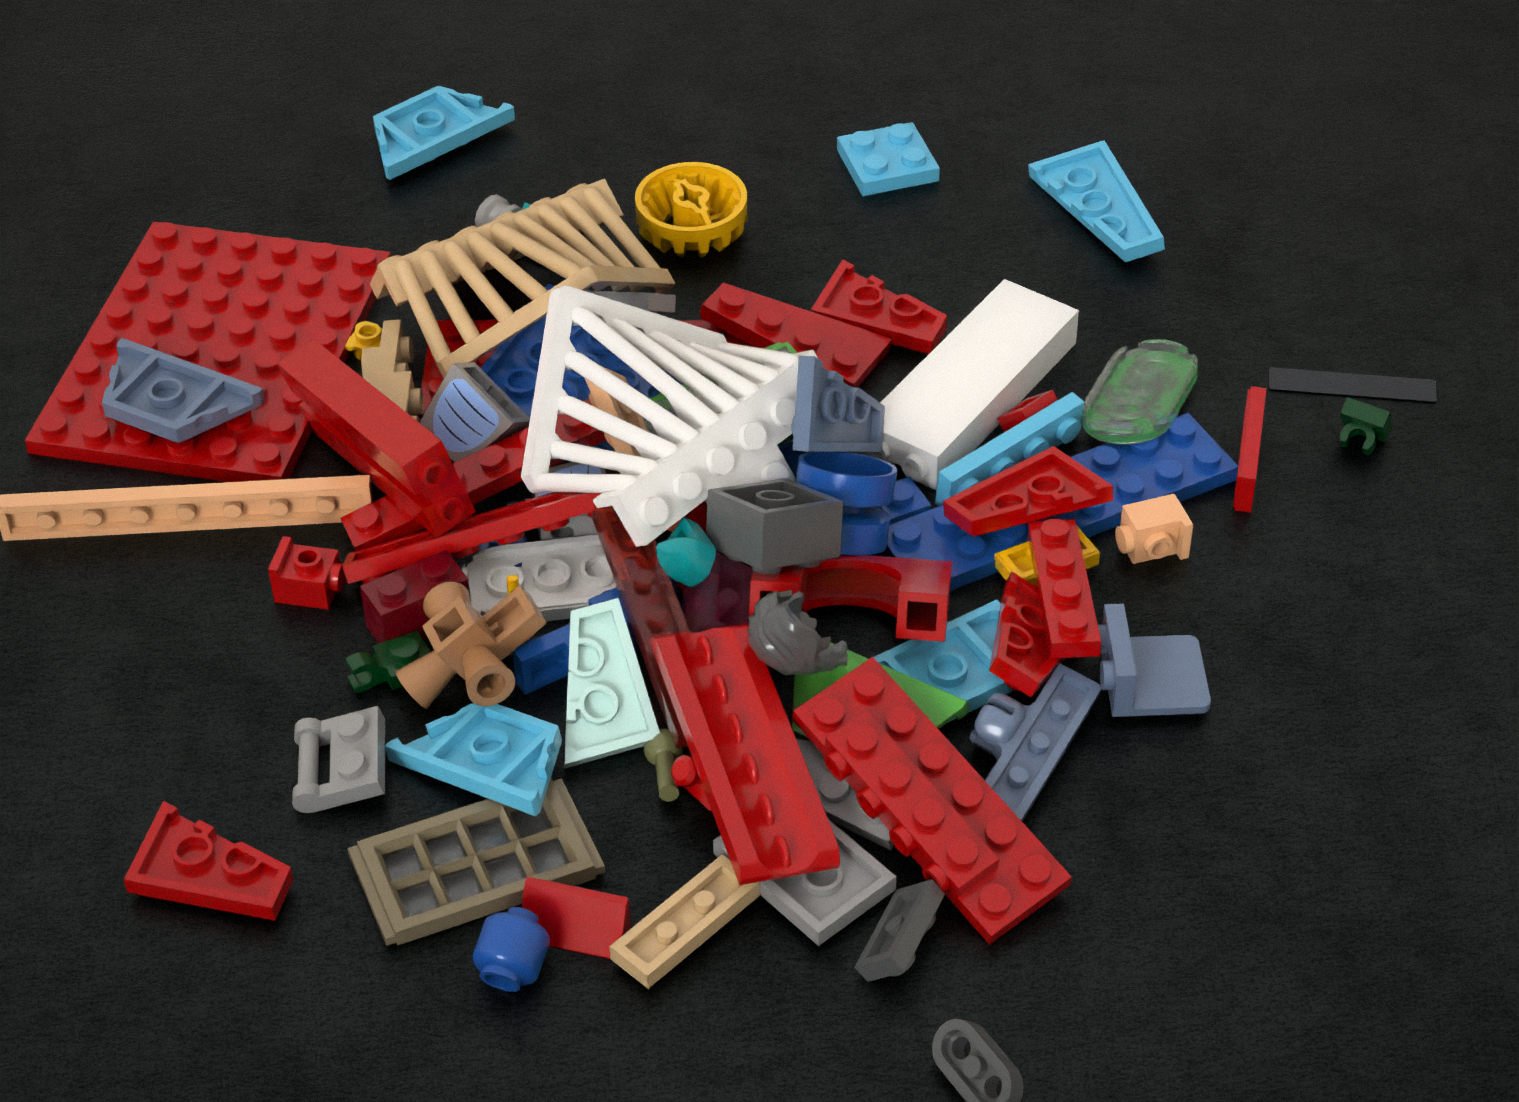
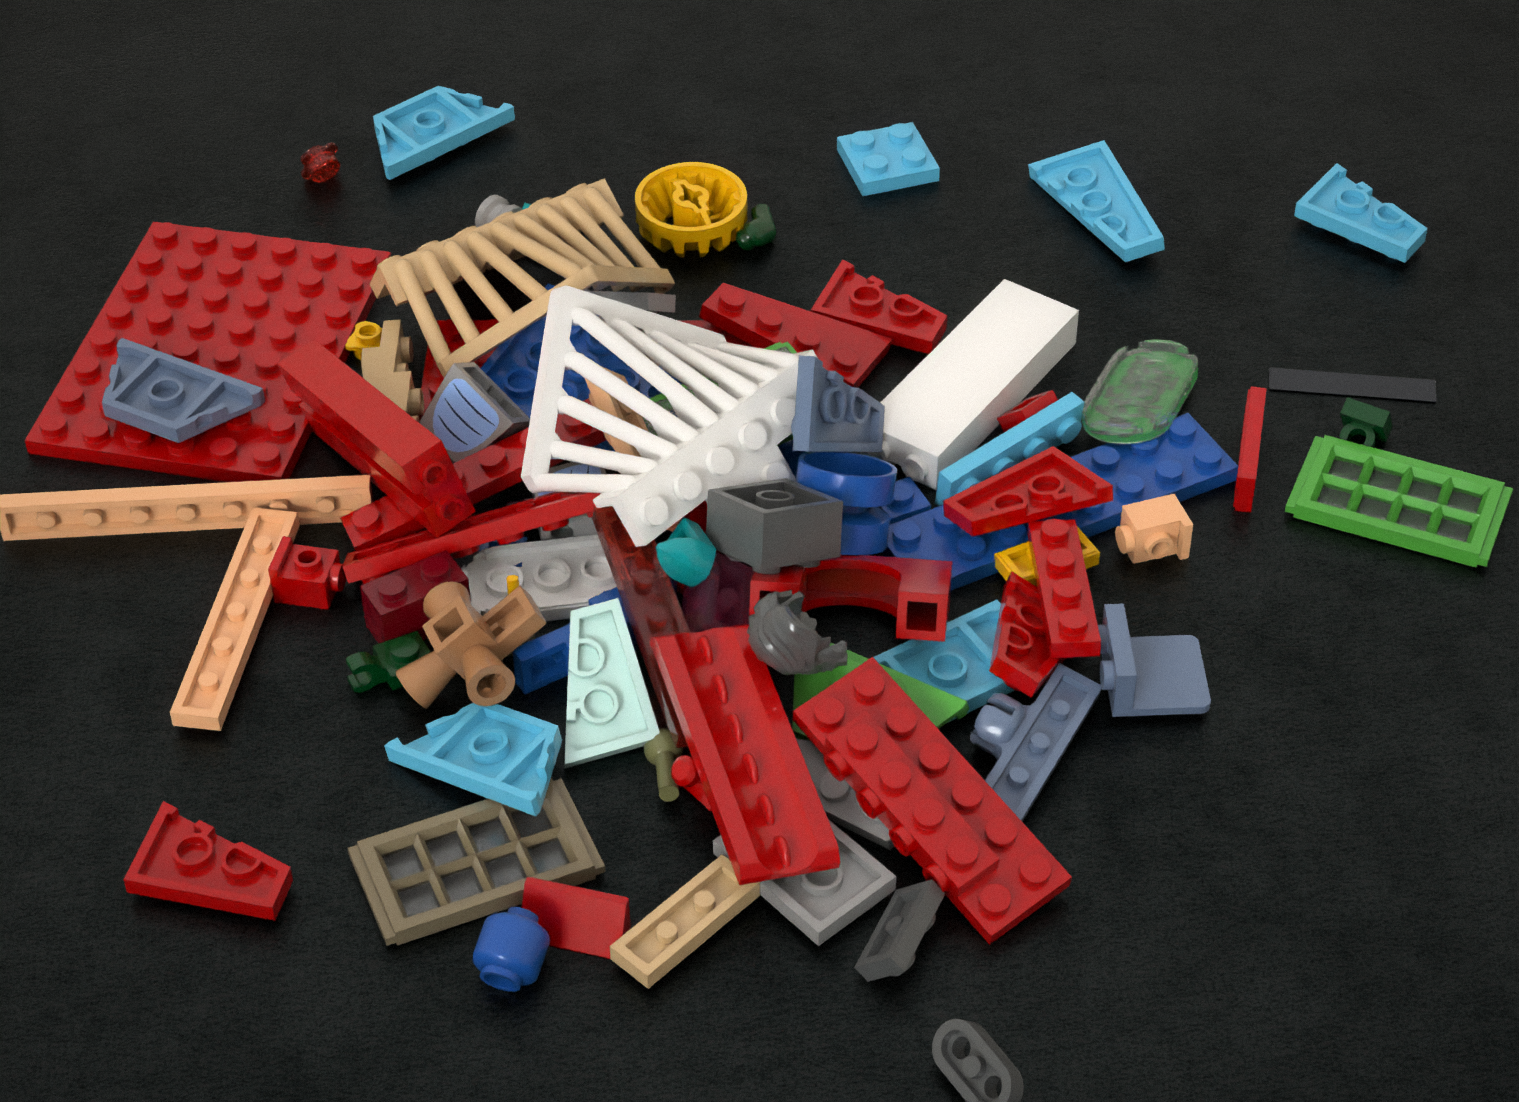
light grey plate [292,706,385,813] -> none
none -> light nougat plate [170,508,300,731]
none -> clear red plate [300,142,340,183]
none -> dark green arm [736,204,776,251]
none -> bright green piece [1285,435,1513,568]
none -> medium azure wing [1294,163,1428,263]

